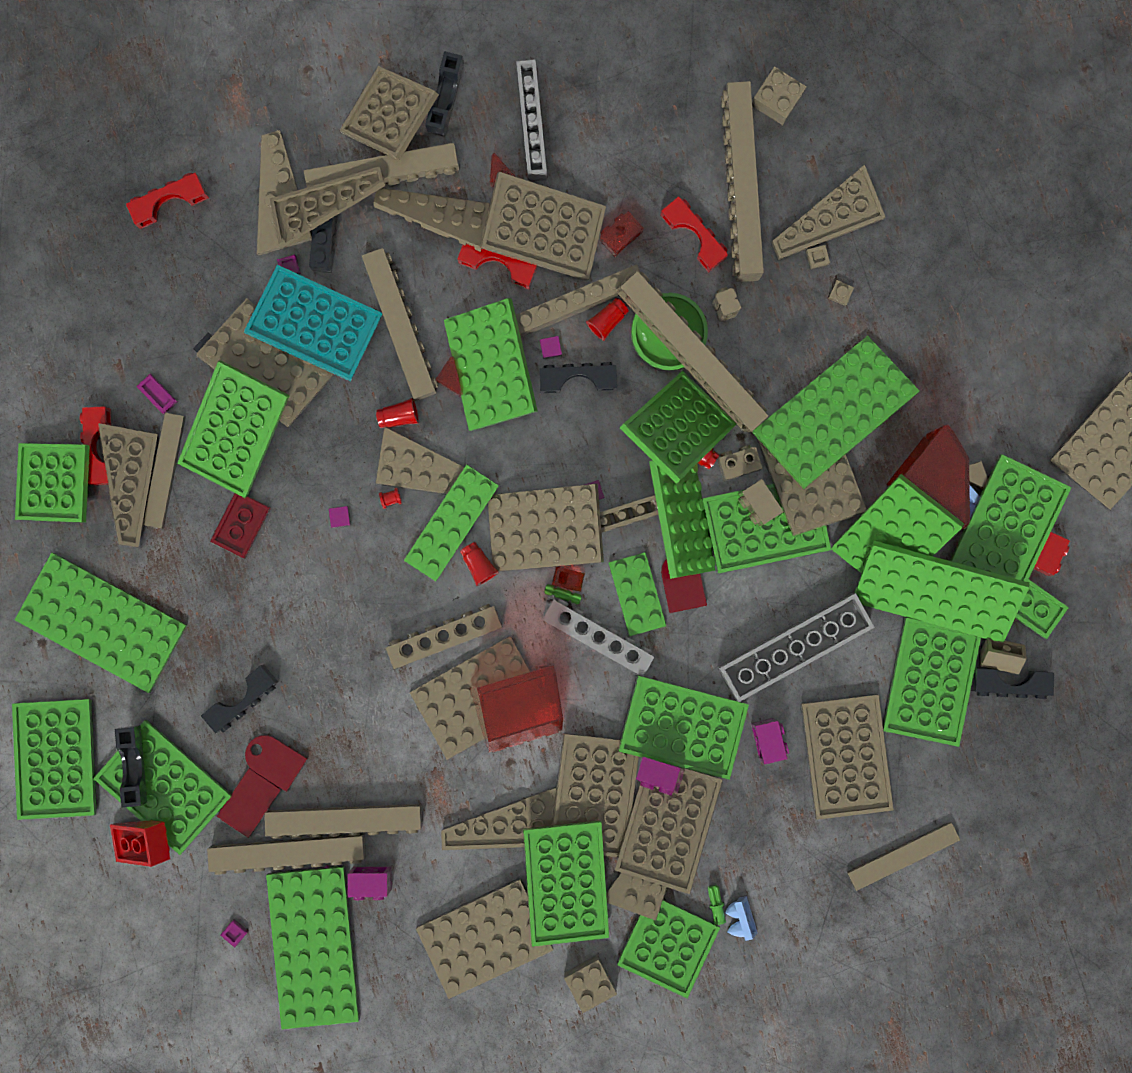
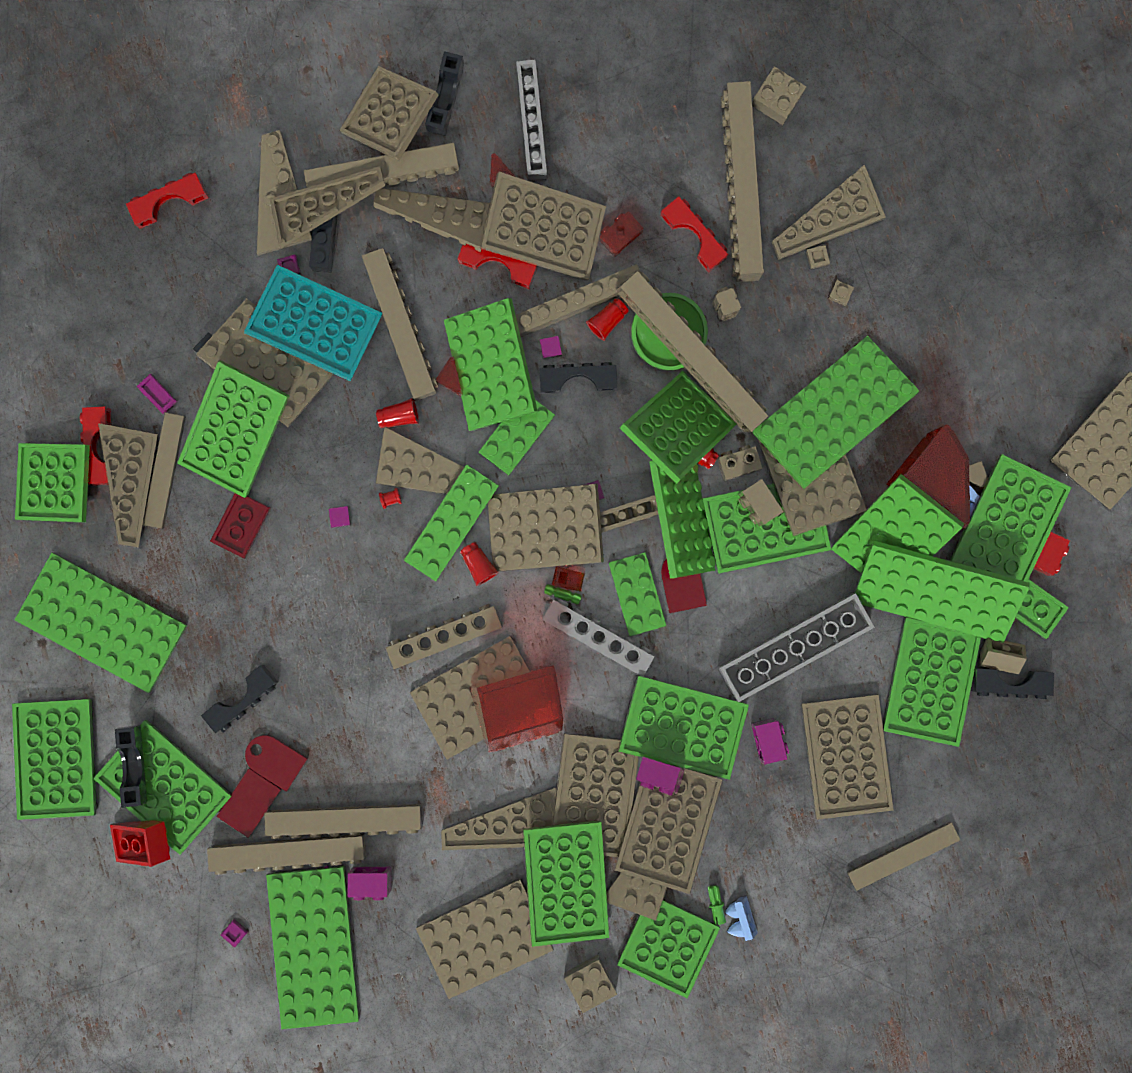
none -> bright green plate [479,400,555,476]

